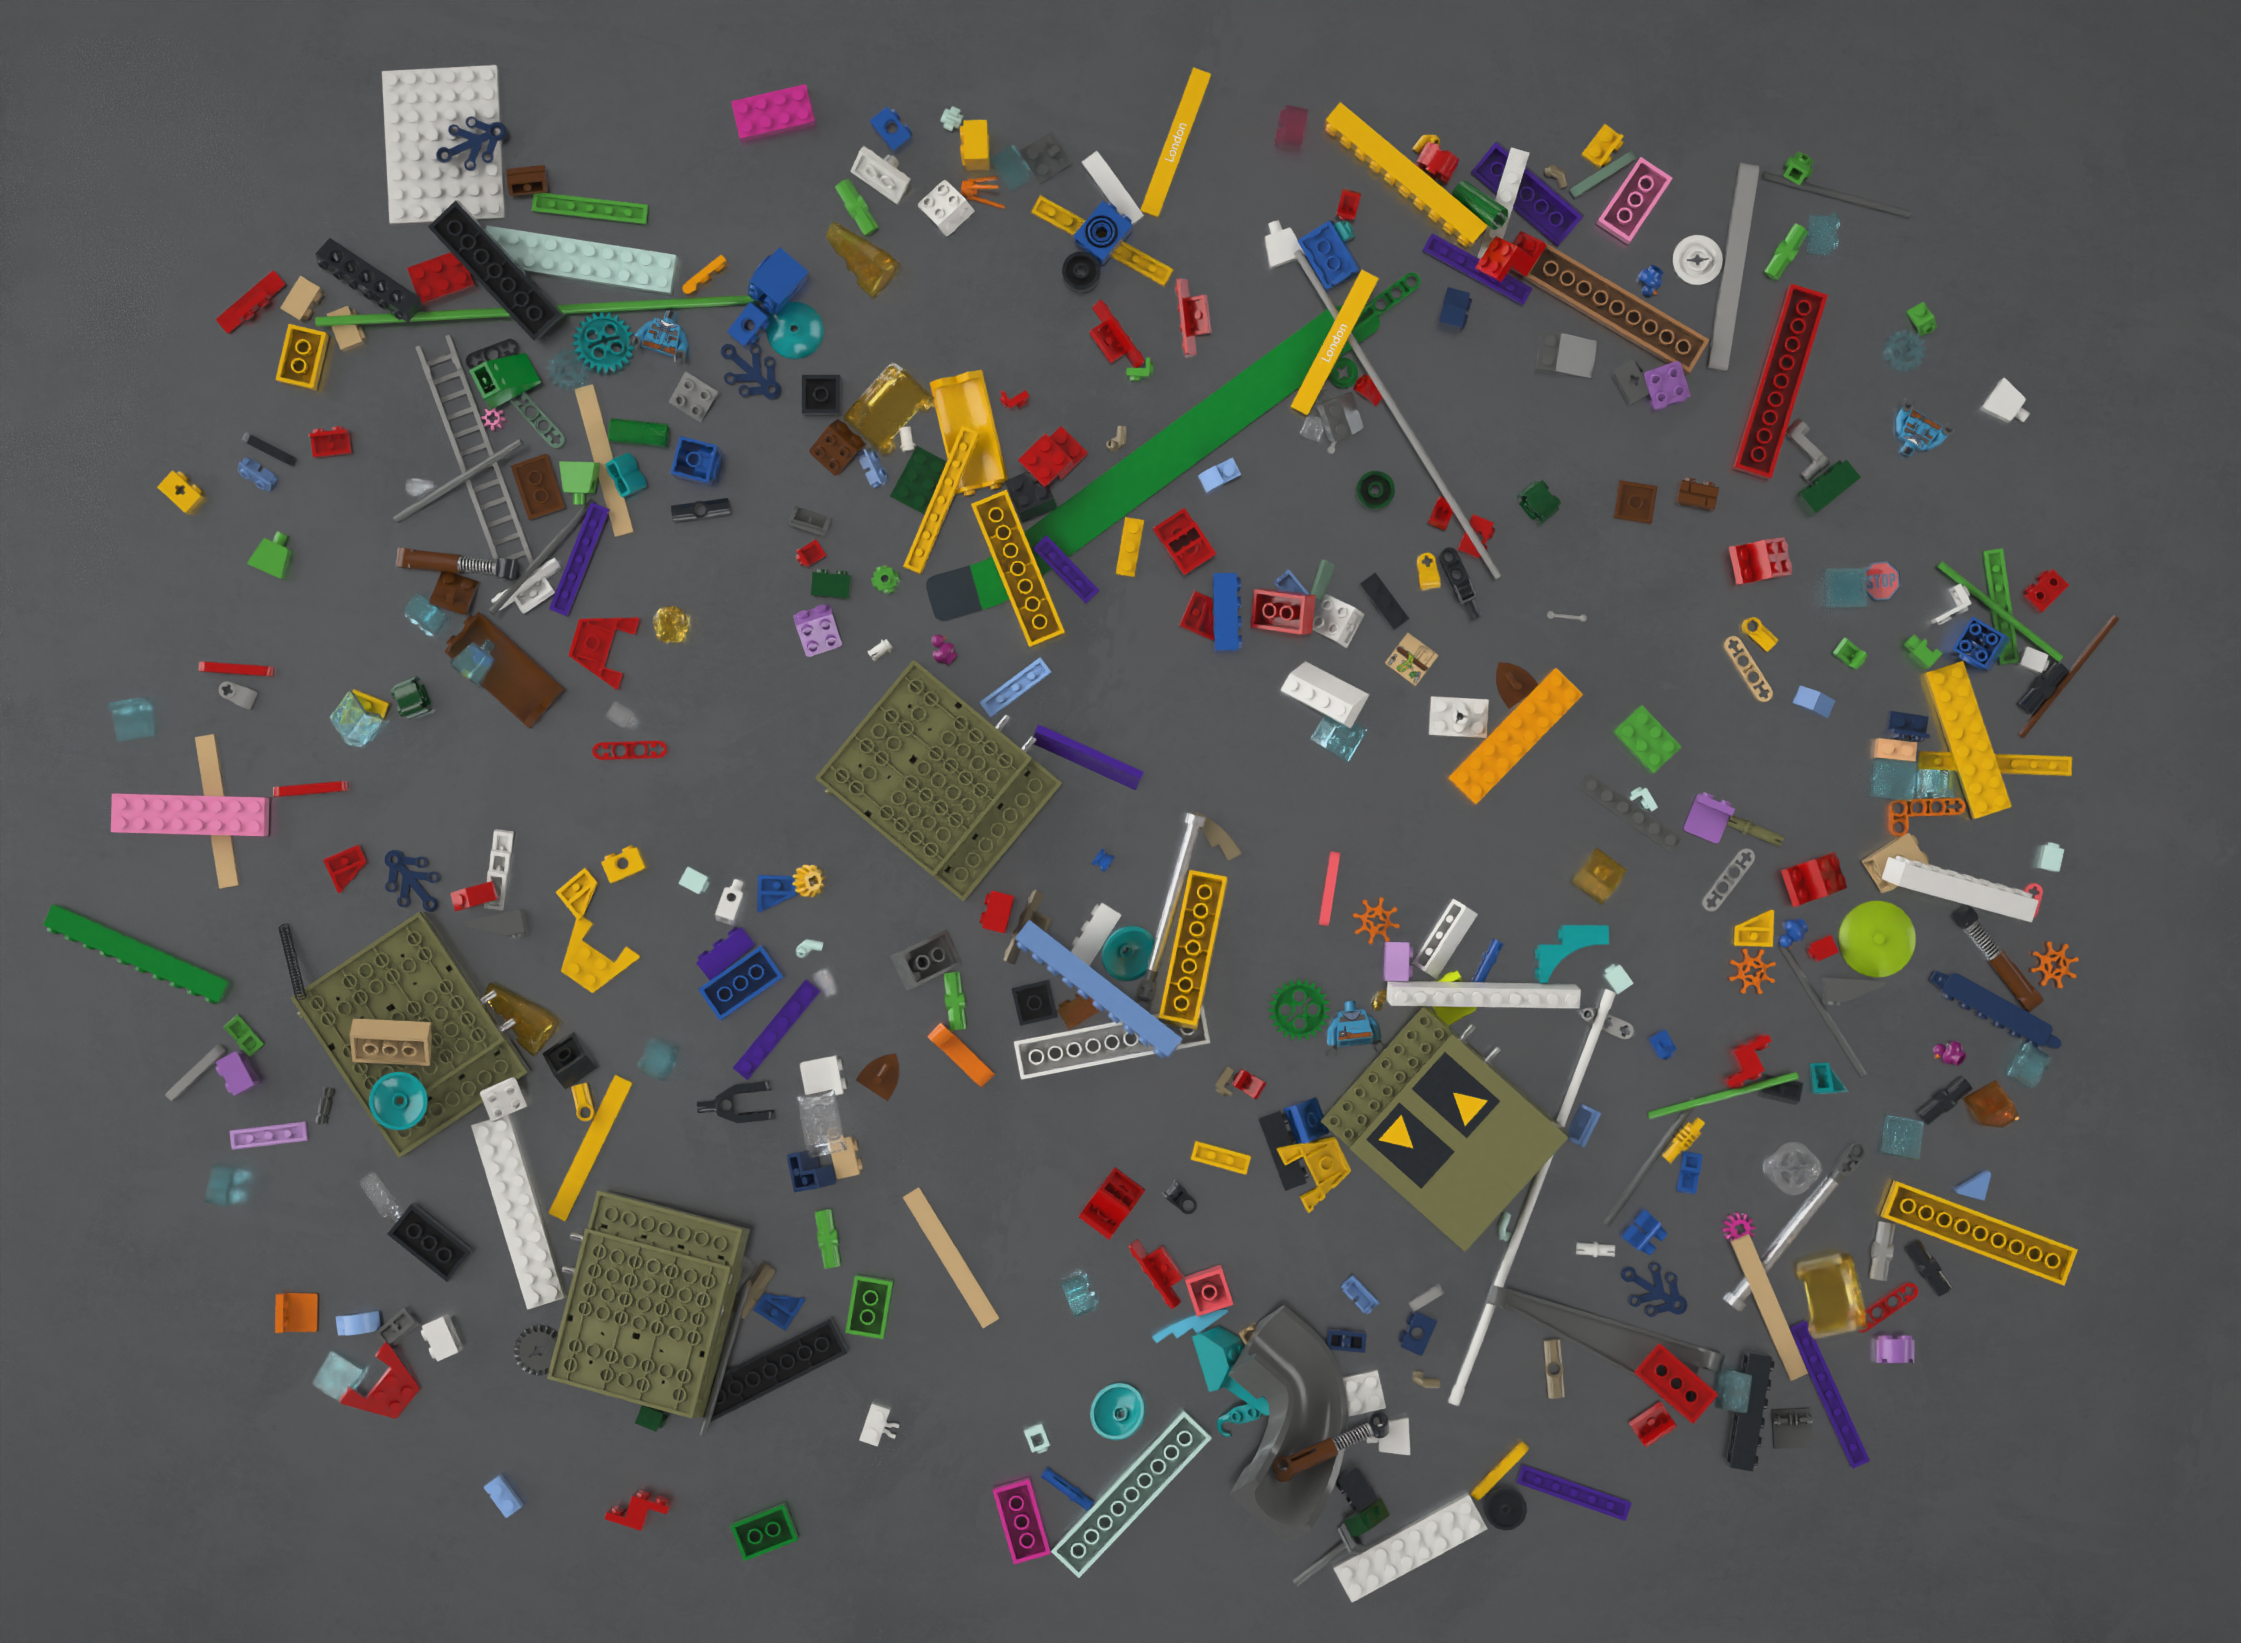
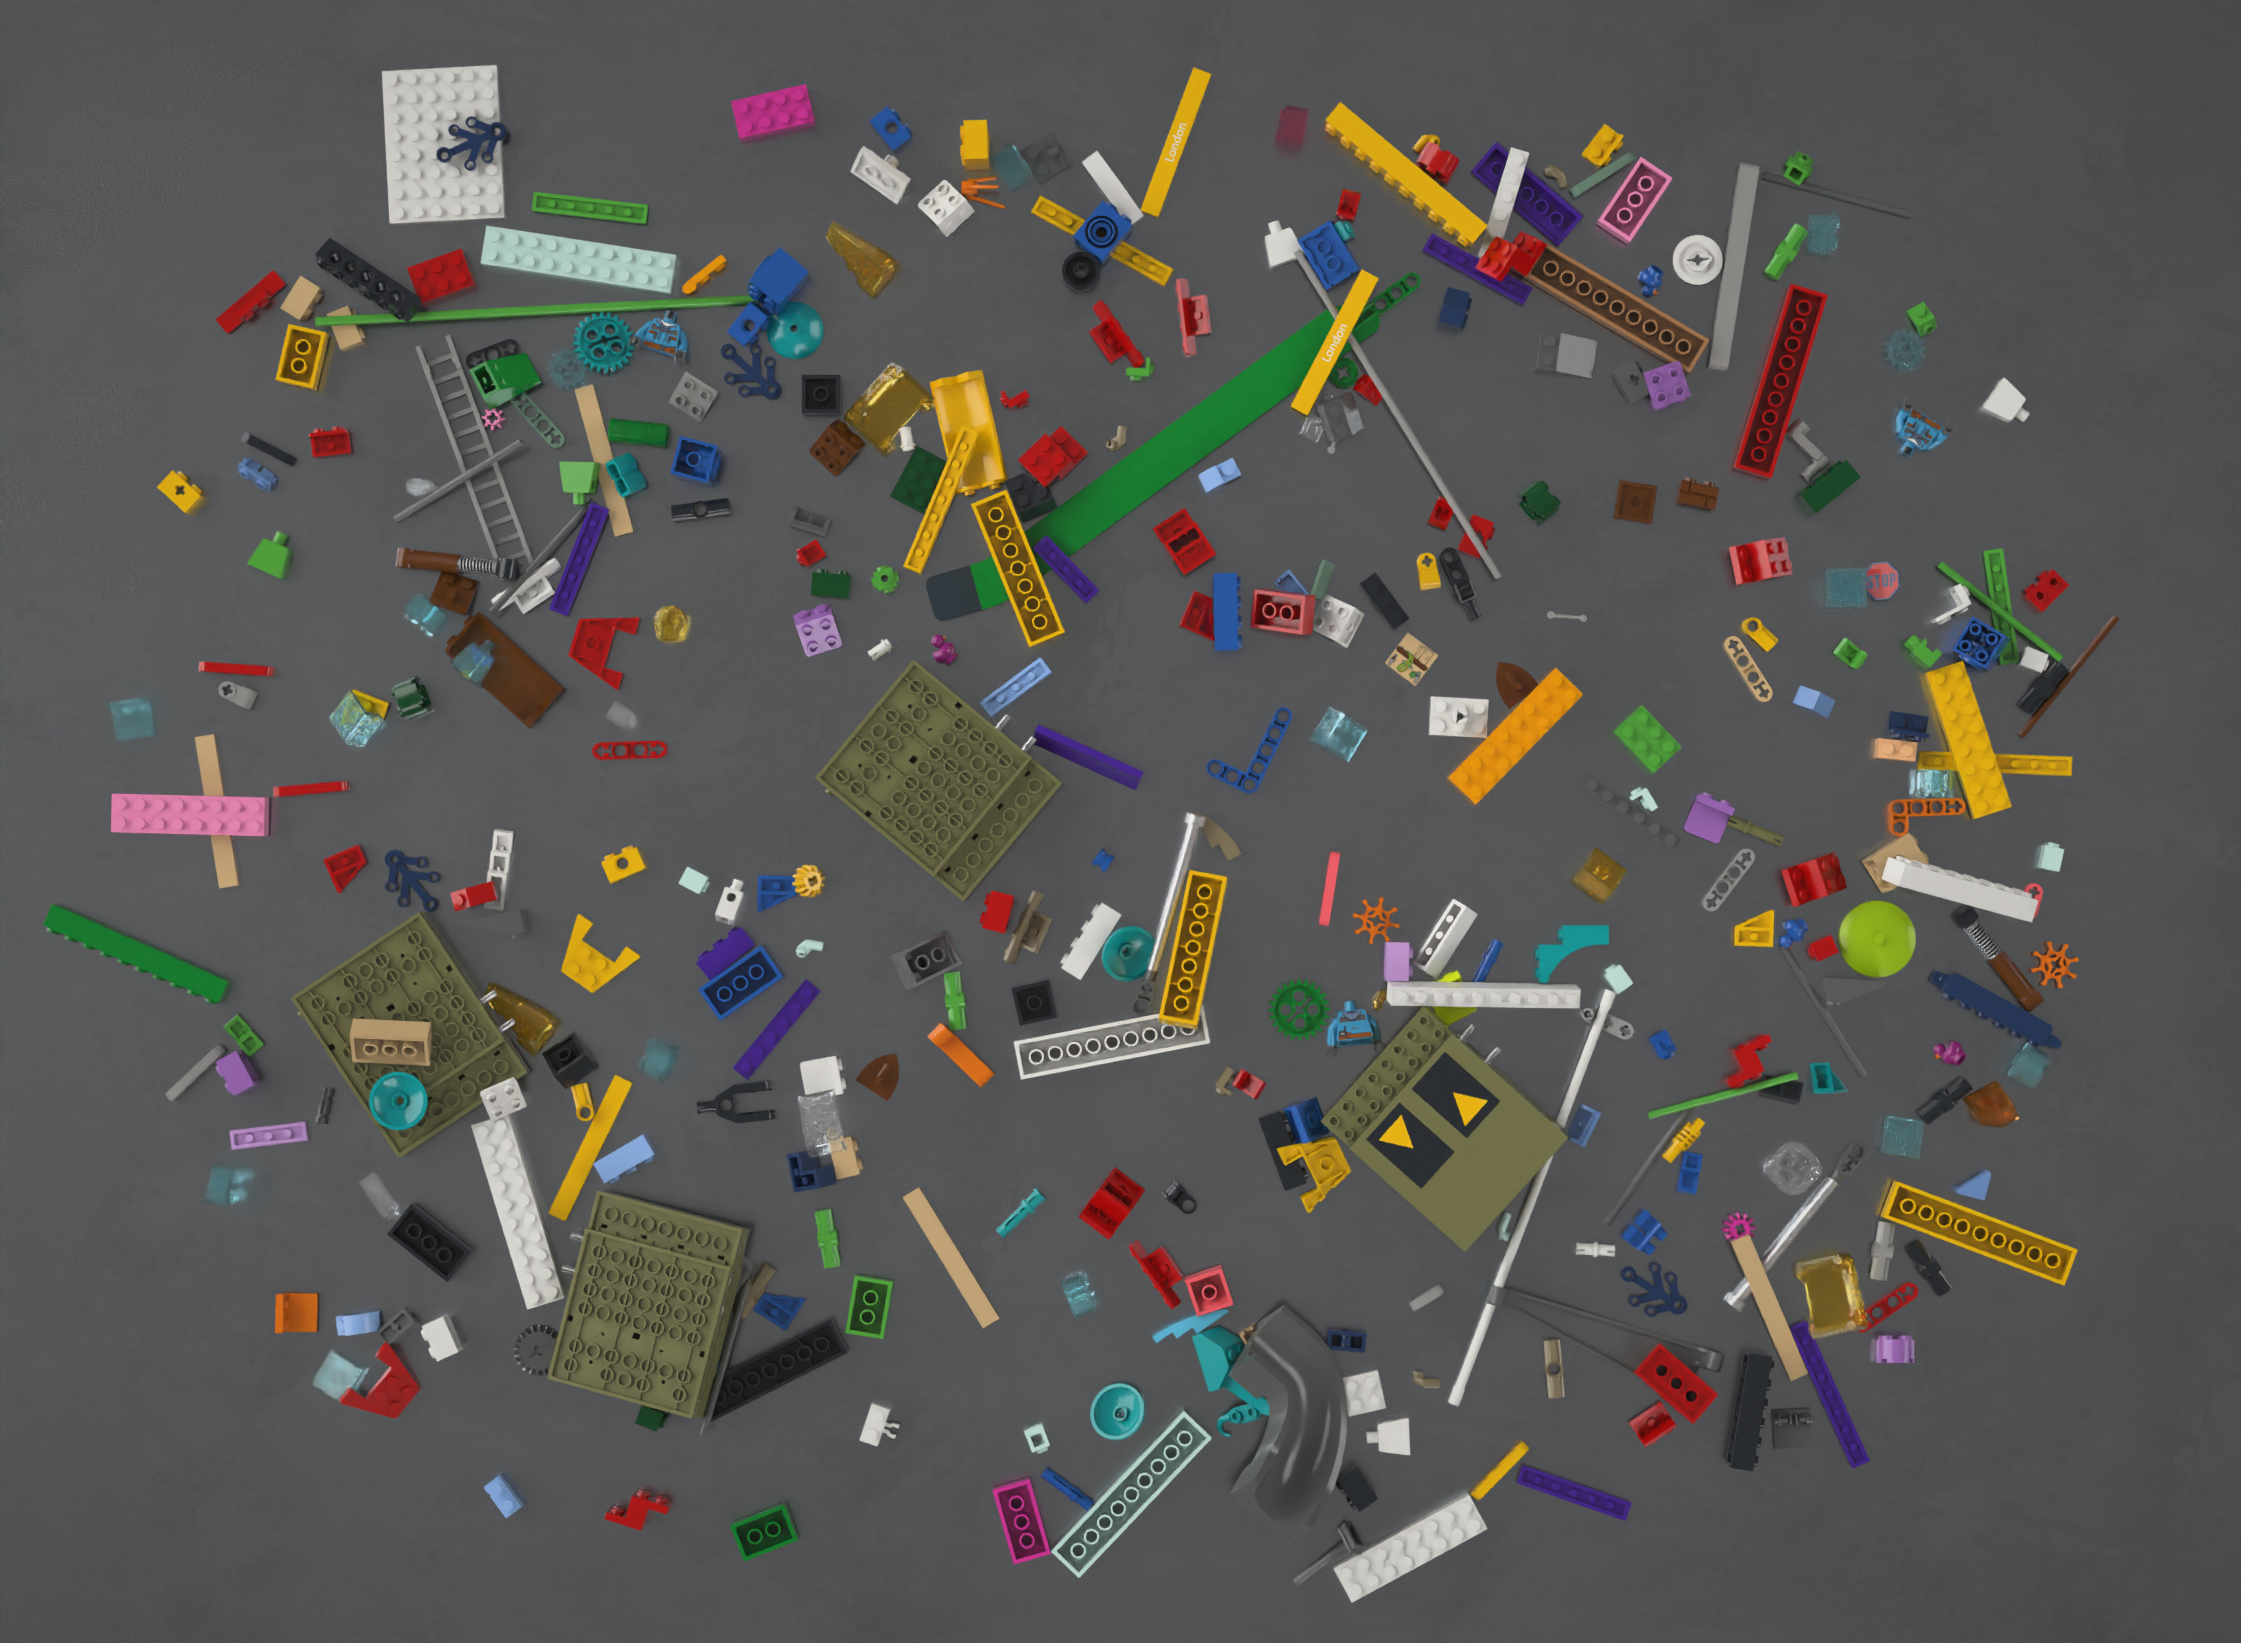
black piece [279,923,307,1000] -> none
black brick [428,200,565,341] -> none
reddish brown brick [507,165,548,196] -> none
reddish brown plate [510,453,566,520] -> none
yellow wing [556,868,598,921] -> none
clear cone [813,967,836,997] -> none
bright green piece [835,178,879,236] -> none
medium blue hinge [858,447,889,488] -> none
light aqua gear [940,106,964,131] -> none
medium blue brick [1015,920,1182,1059] -> none
clear orange brick [1057,993,1099,1030] -> none
yellow plate [1116,517,1144,577] -> none
yellow plate [1191,1141,1251,1175] -> none
piece [1273,1412,1389,1482] -> none
white slope [1281,661,1369,728] -> none
medium blue hinge [1341,1275,1380,1315] -> none
dark green brick [1344,1499,1390,1537] -> none
dark green brick [1356,471,1395,511] -> none
dark blue brick [1398,1311,1438,1356] -> none
green piece [1452,181,1508,230] -> none
black wheel [1483,1485,1527,1531] -> none
clear light blue bracket [1715,1369,1752,1413] -> none
orange gear [1729,949,1776,994] -> none
clear light blue bracket [1870,758,1916,801] -> none
none -> light blue brick [593,1134,656,1184]
none -> teal pin [996,1188,1047,1238]
none -> blue beam [1206,707,1292,794]

